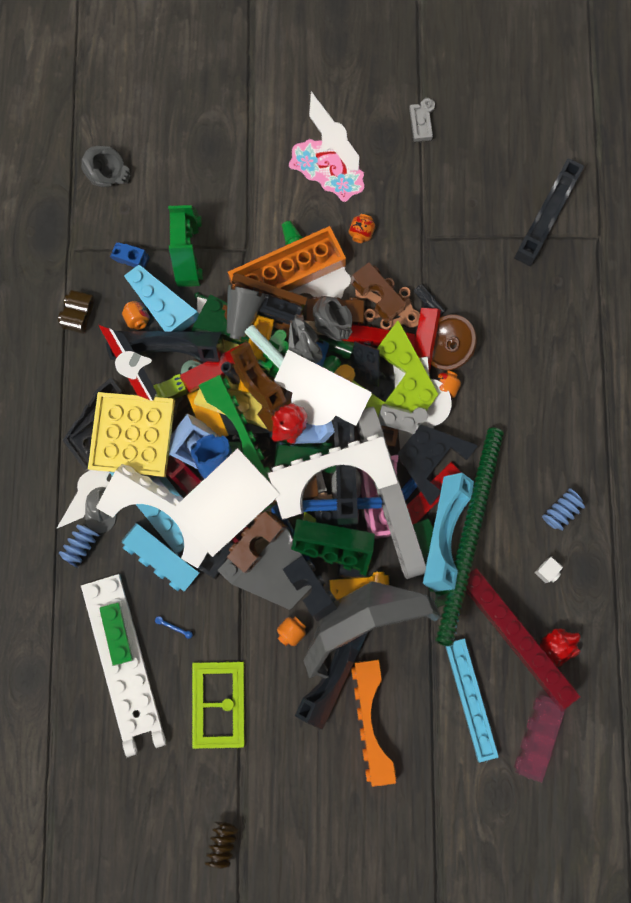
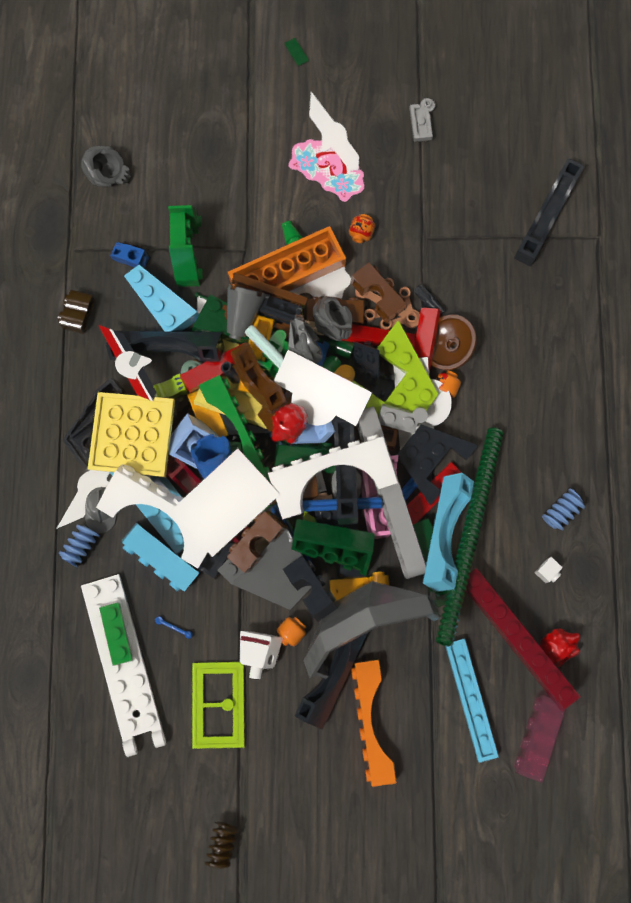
orange head [122,301,150,330] -> none
none -> white torso [240,631,282,679]
none -> dark green window [284,38,309,67]

